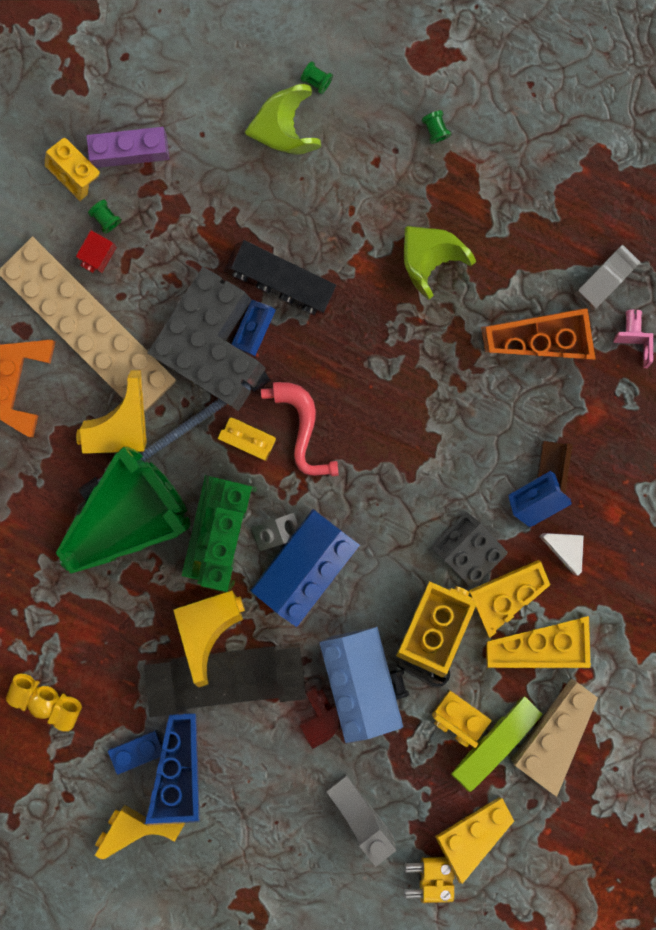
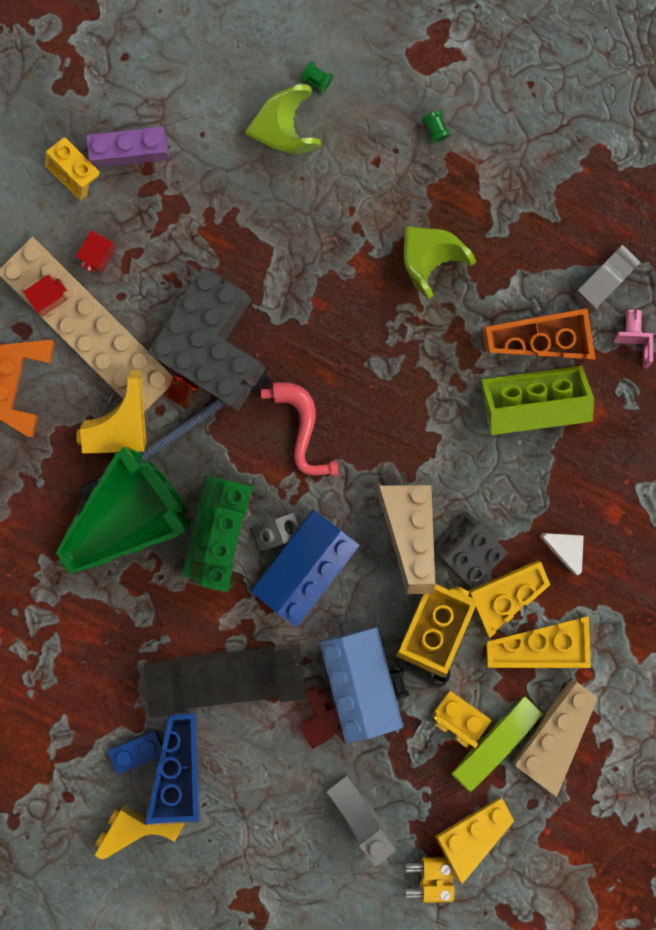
yellow piece [6,673,82,731] -> none
green bush [88,199,122,234] -> none
yellow arch [173,591,245,687] -> none
yellow bracket [218,417,276,461] -> none
black wedge [224,240,336,316] -> none
blue plate [232,300,276,356] -> none
blue panel [508,471,572,527] -> none
reddish brown panel [536,441,572,494] -> none
none -> red brick [23,274,68,316]
none -> clear red plate [165,373,199,409]
none -> tan wedge [379,485,435,594]
none -> lime slope [482,366,594,435]

